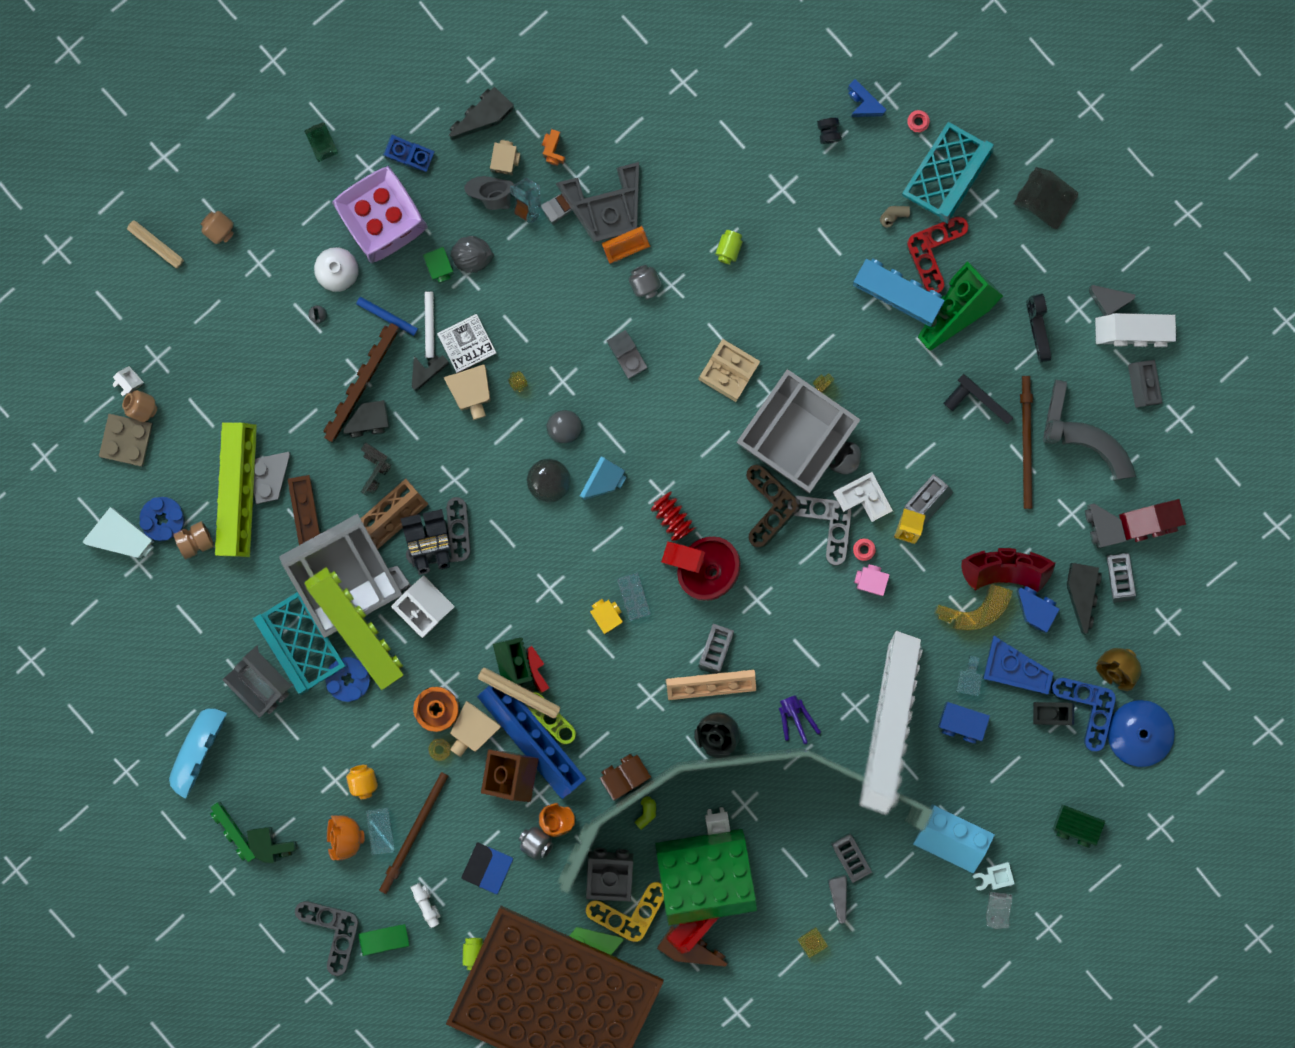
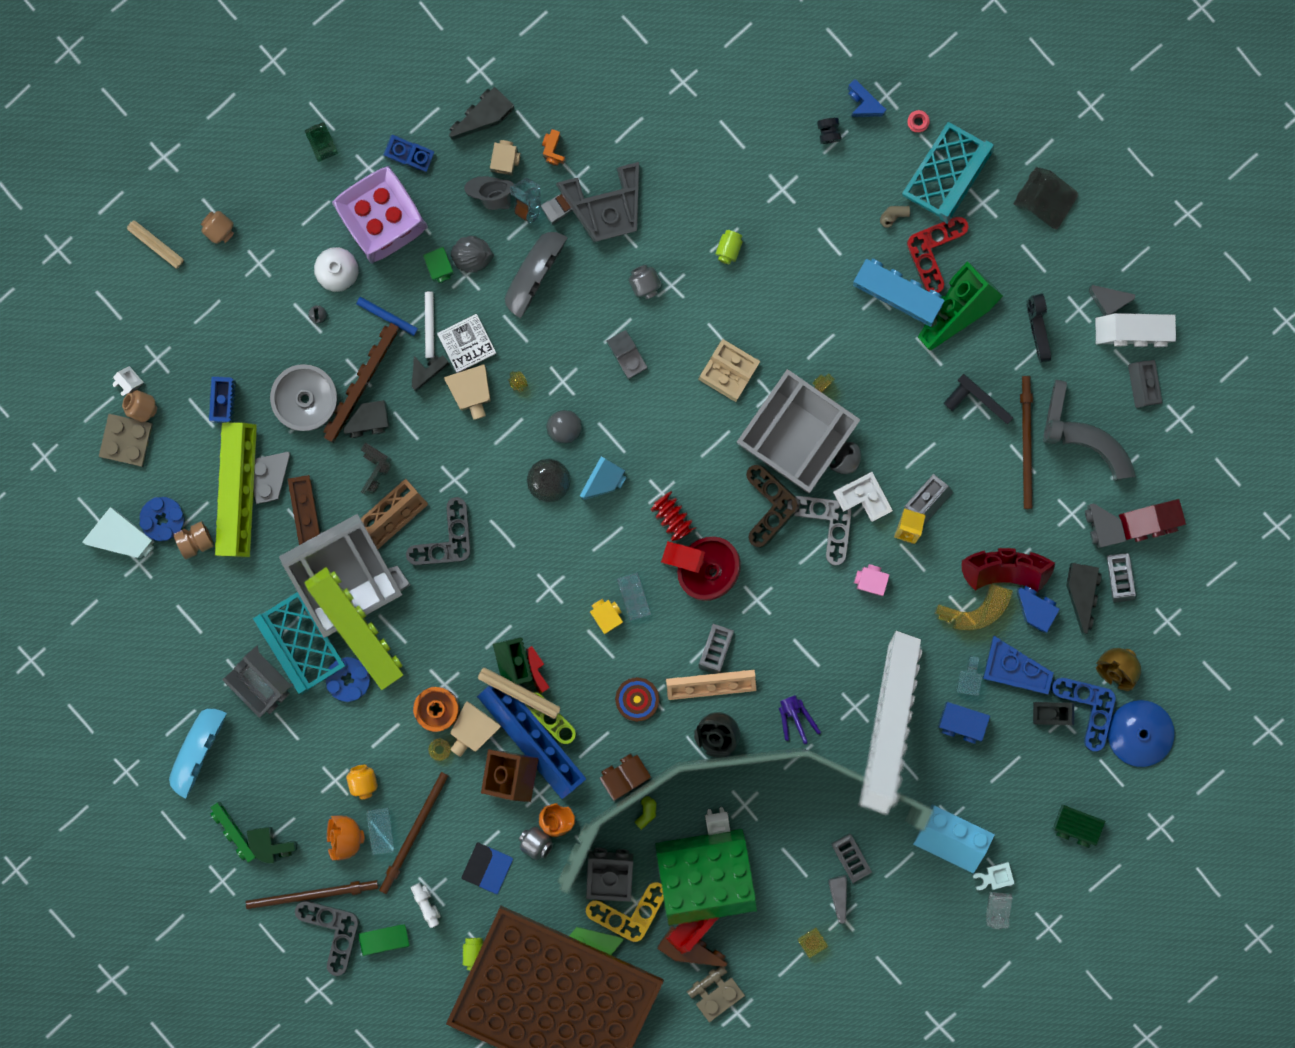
white slope [391,575,455,638] -> none
black hips [400,509,452,575] -> none
orange tile [601,226,650,264] -> none
coral plate [853,539,875,561] -> none
none -> blue brick [209,377,236,423]
none -> reddish brown bar [246,880,379,909]
none -> light grey dish [270,364,337,431]
none -> dark grey brick [504,232,568,318]
none -> tile [615,677,659,722]
none -> dark tan plate [687,966,745,1022]

